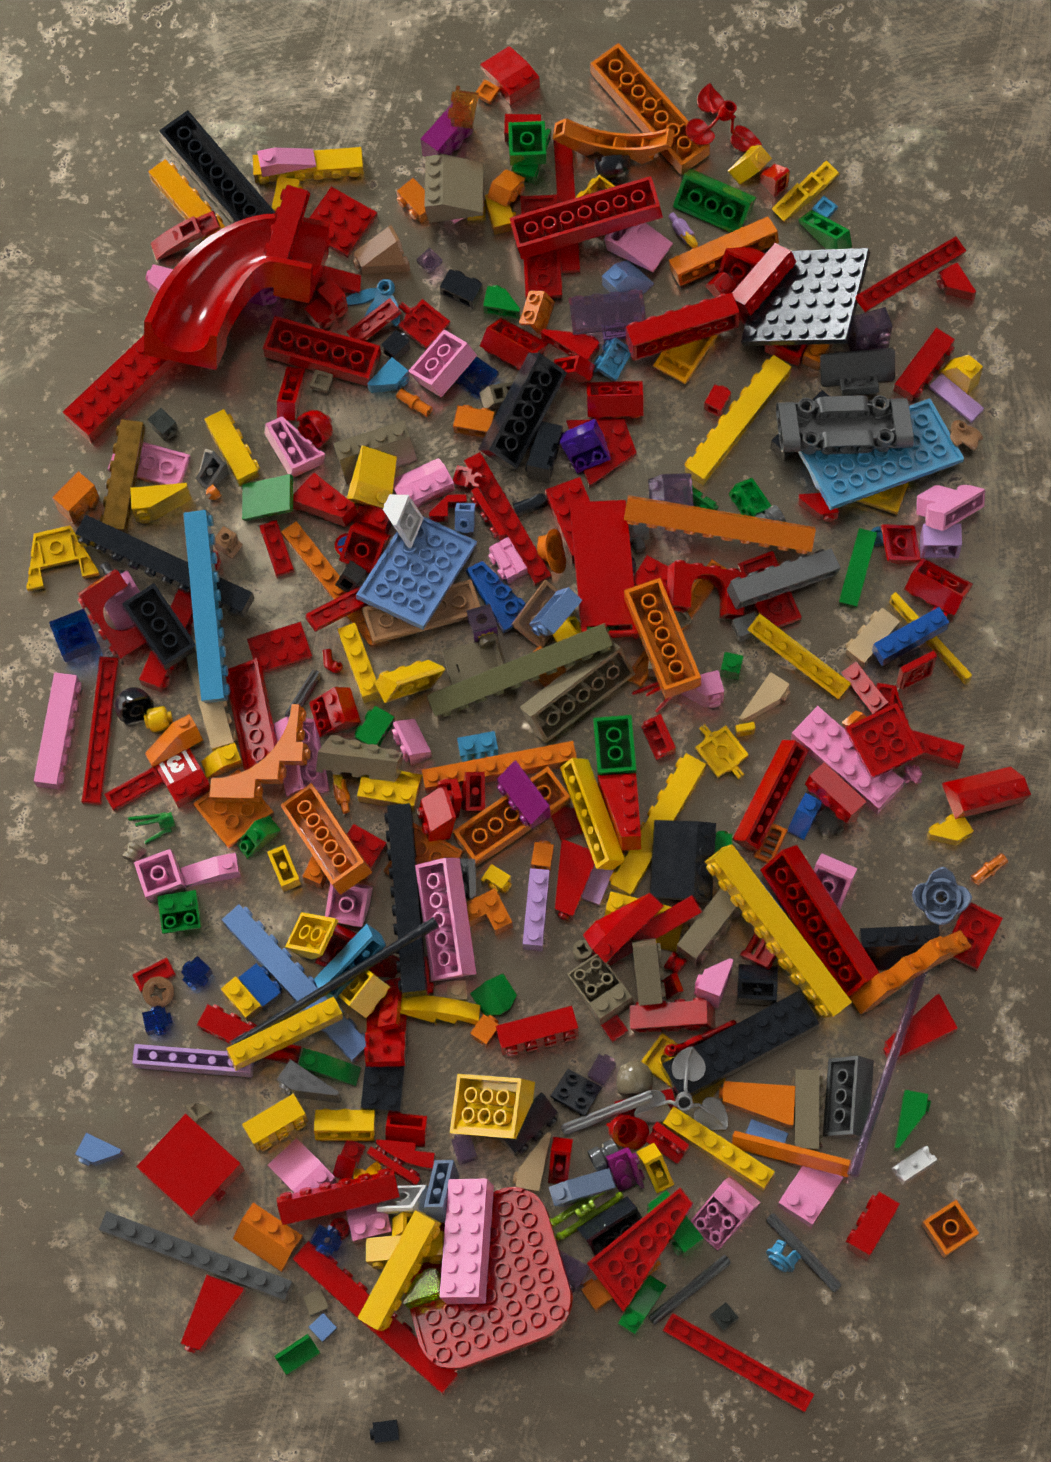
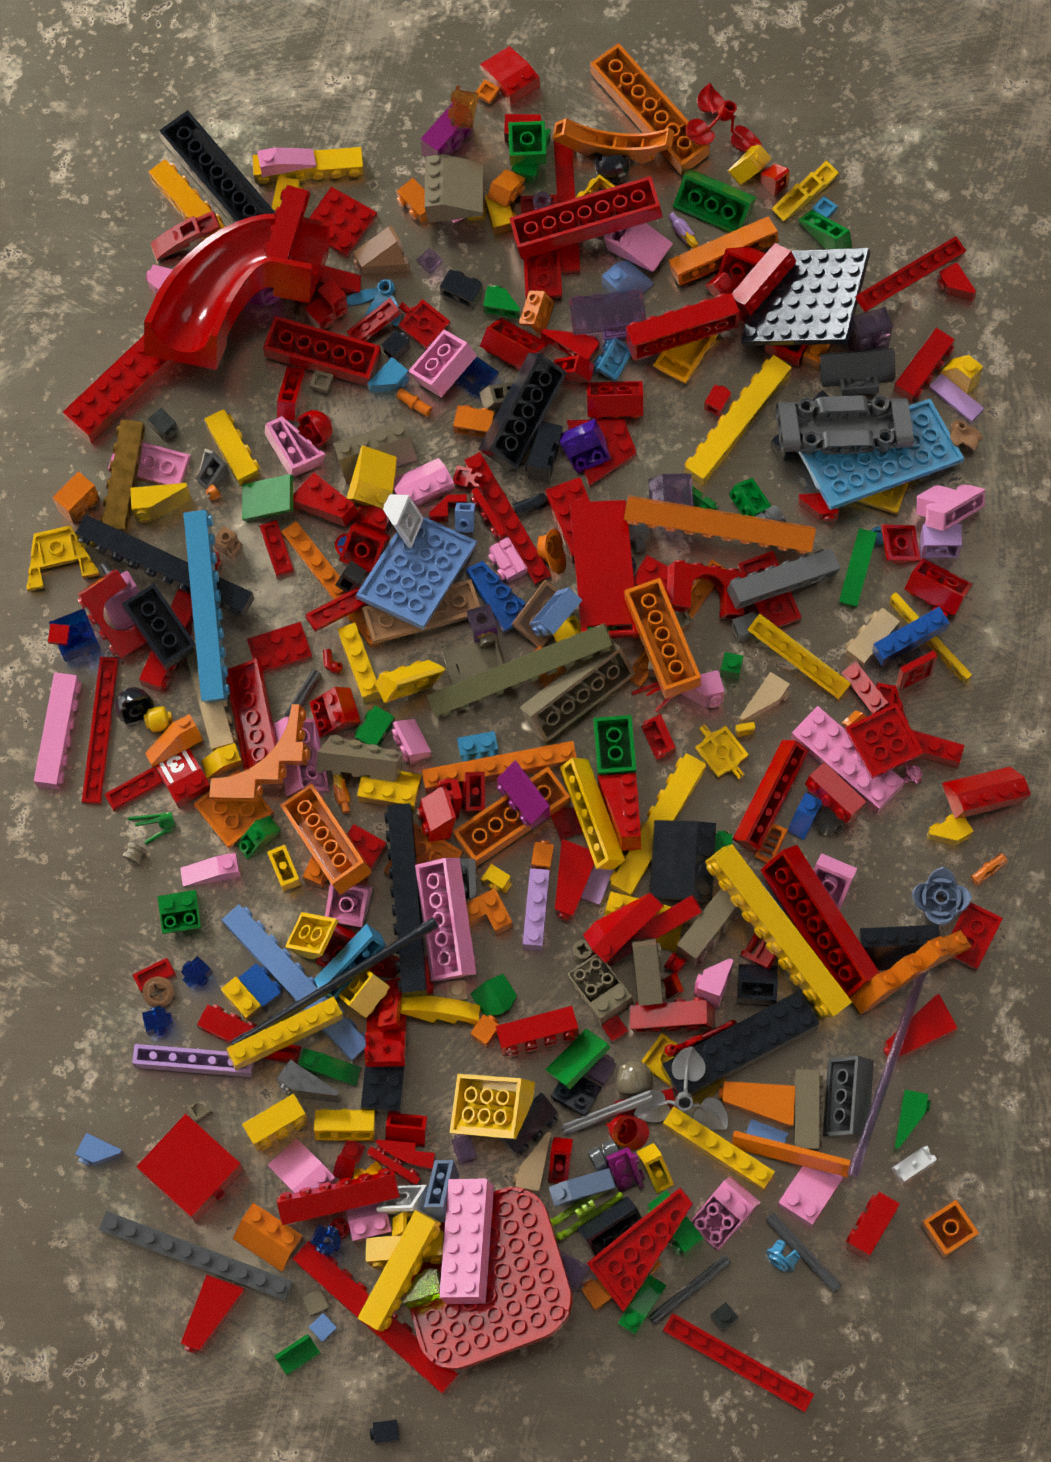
bright pink brick [134,849,186,904] -> none
red bracket [646,1122,689,1164] -> none
none -> red tile [48,624,70,646]
none -> wheel [533,192,551,210]
none -> green tile [545,1028,611,1090]

